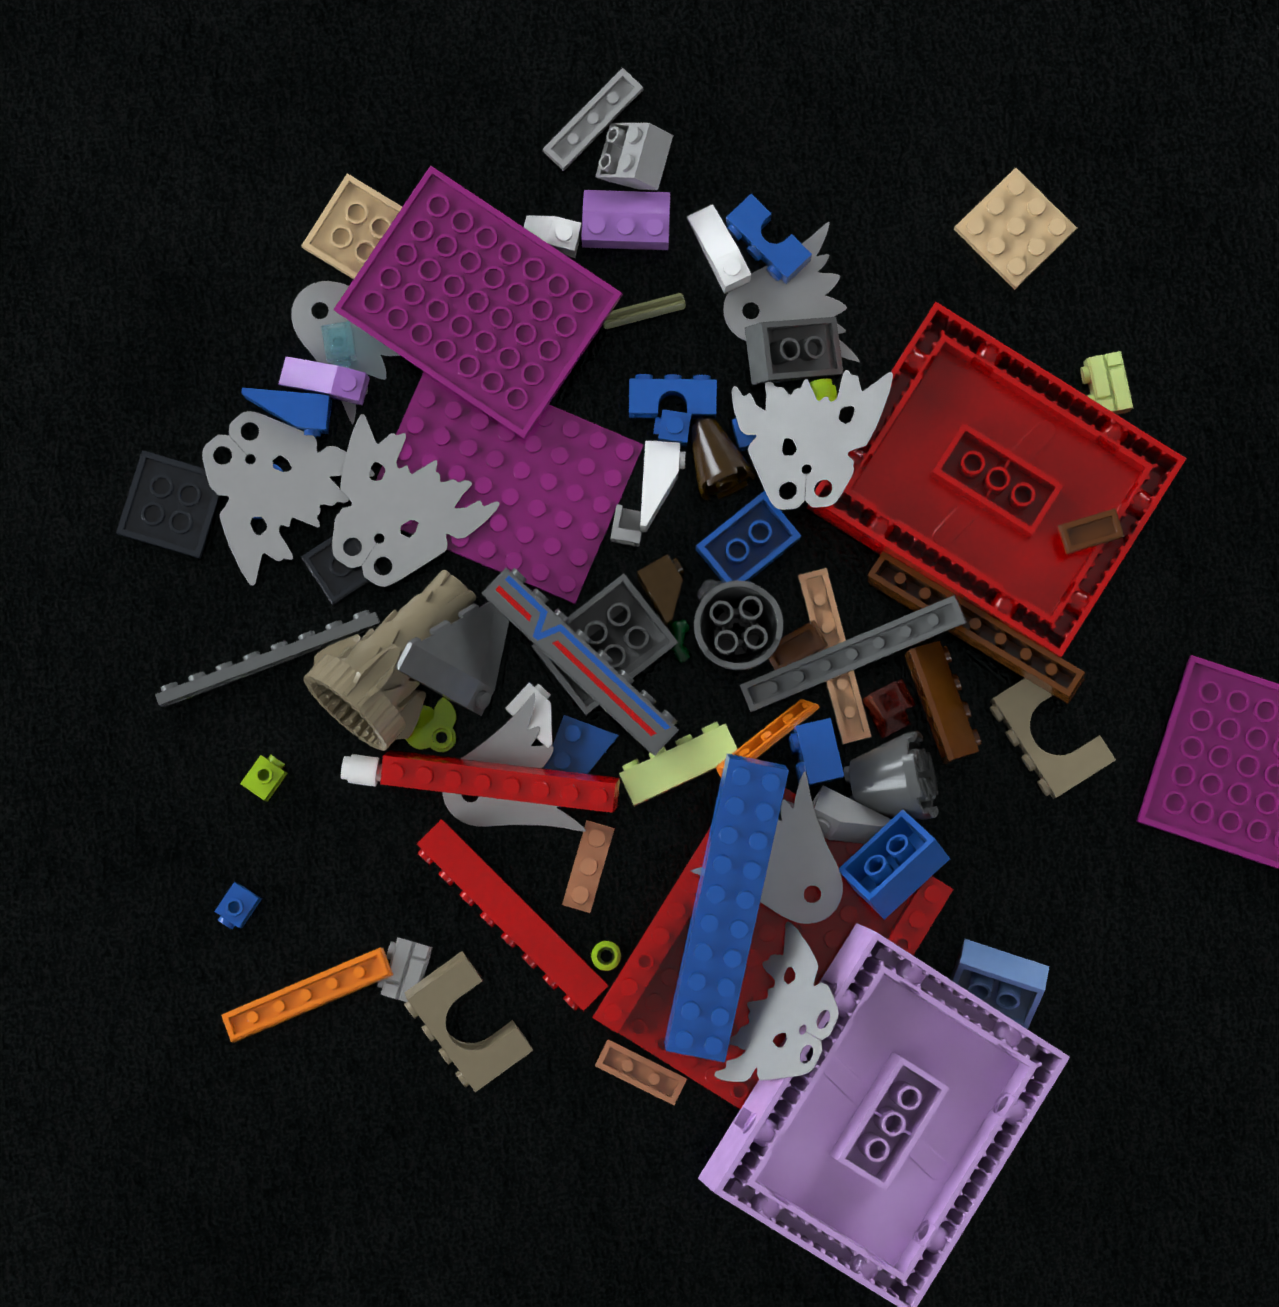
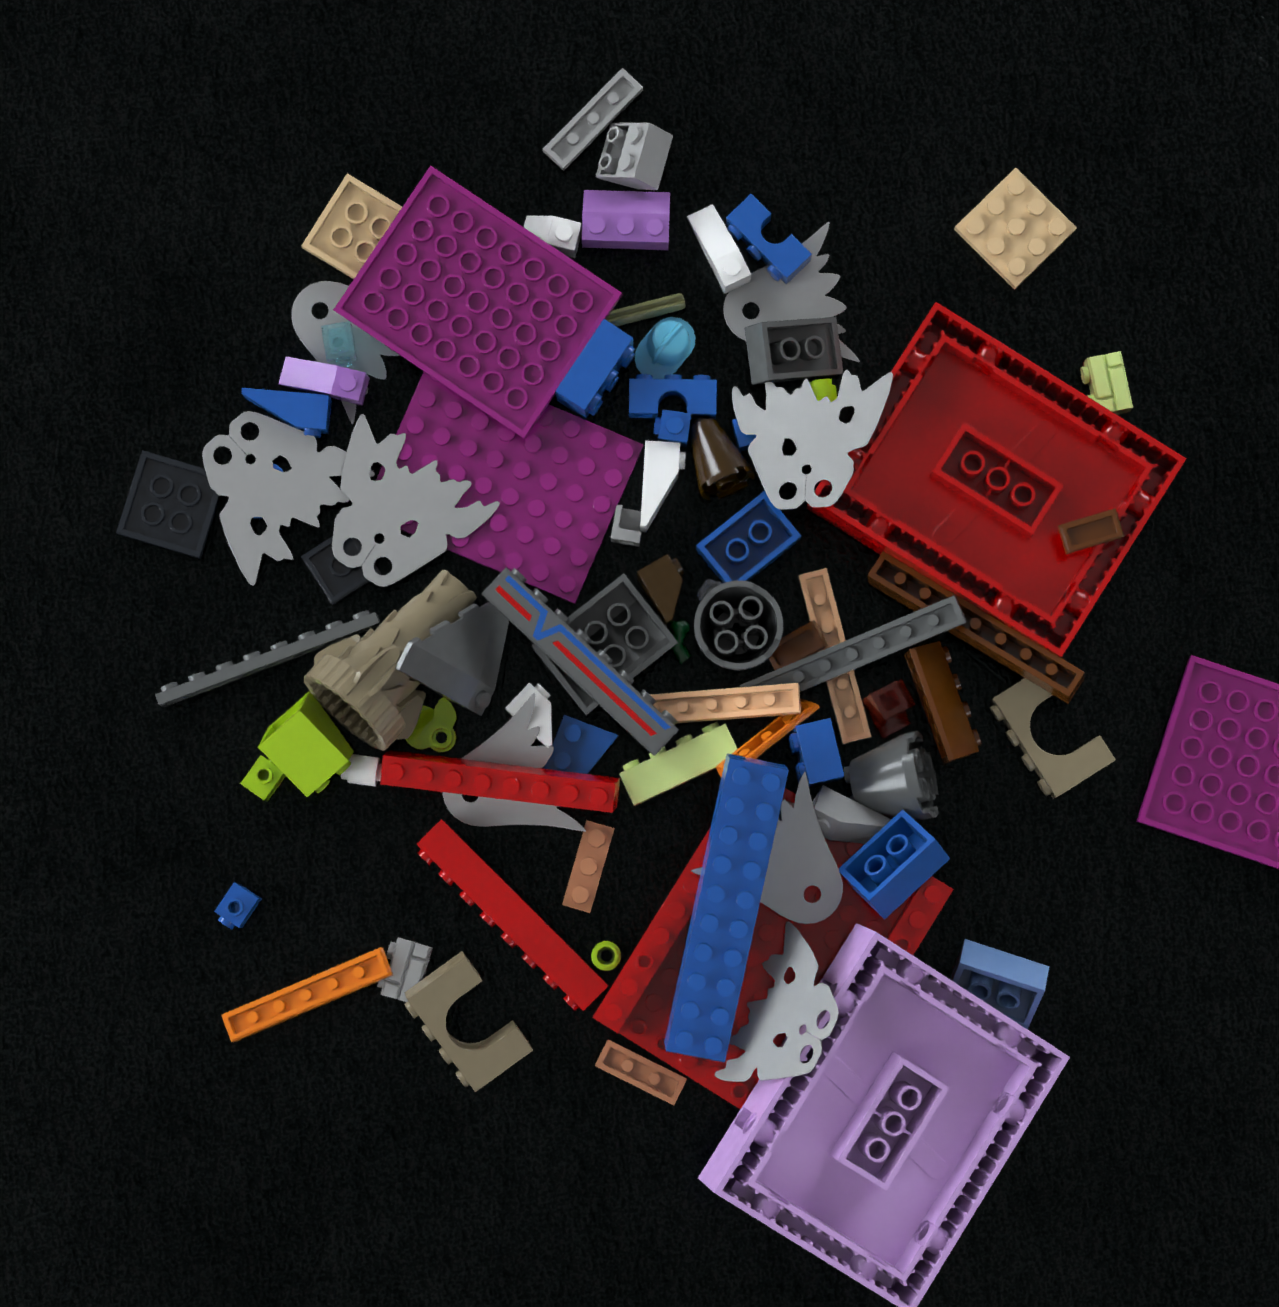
none -> lime slope [258,691,353,797]
none -> blue brick [555,319,635,420]
none -> medium azure piece [635,317,696,379]
none -> light nougat plate [651,683,801,724]

